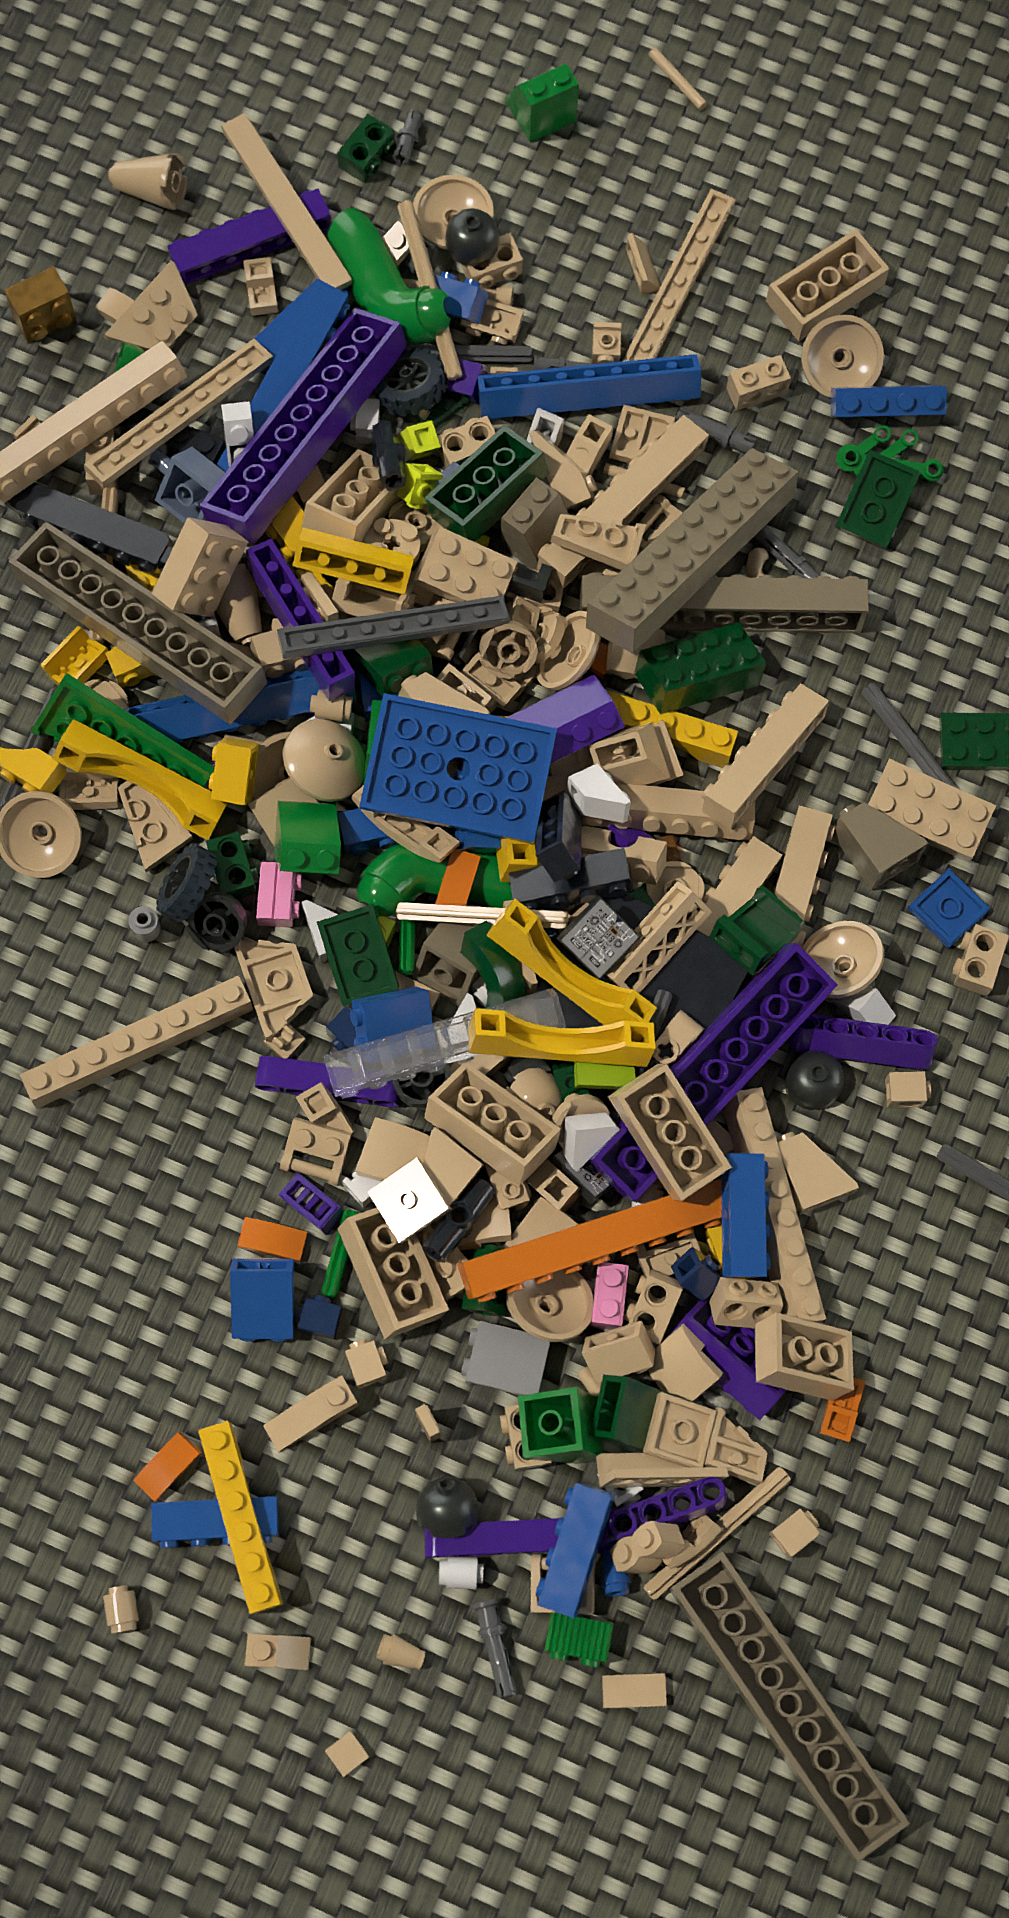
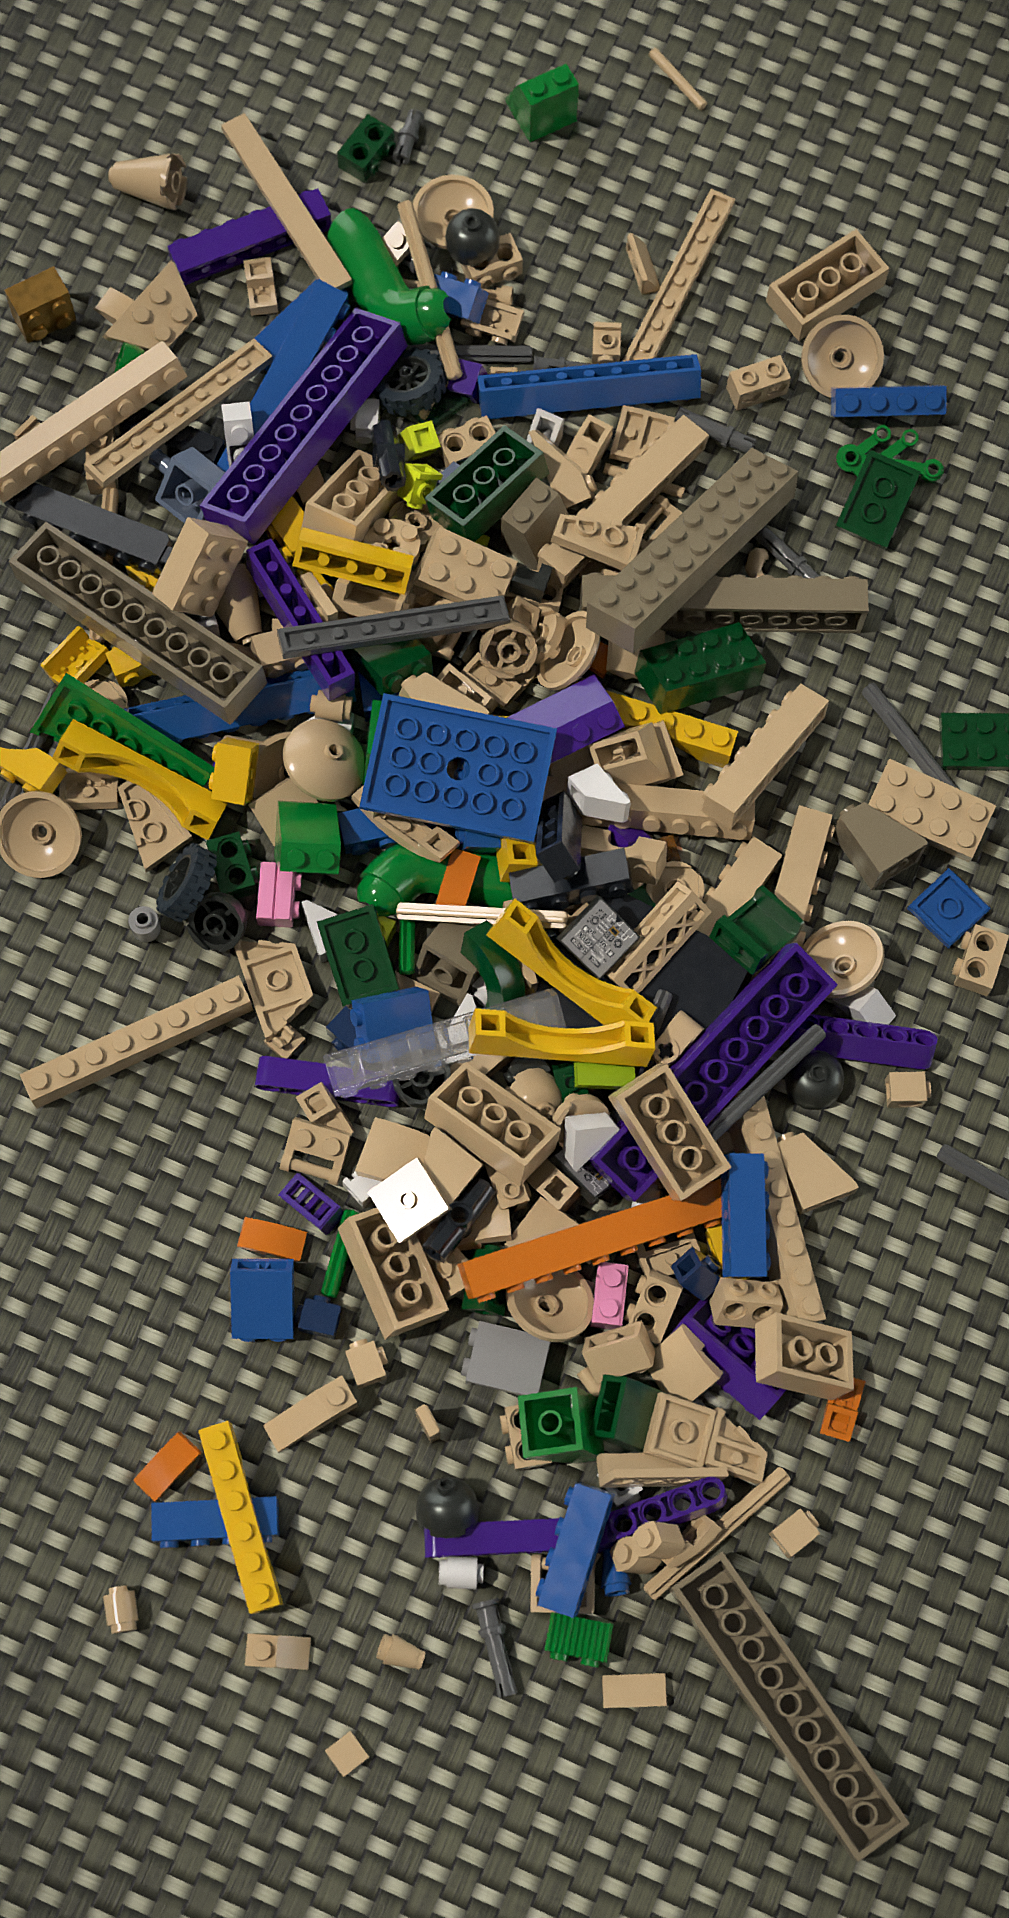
none -> dark grey axle [706,1024,826,1141]

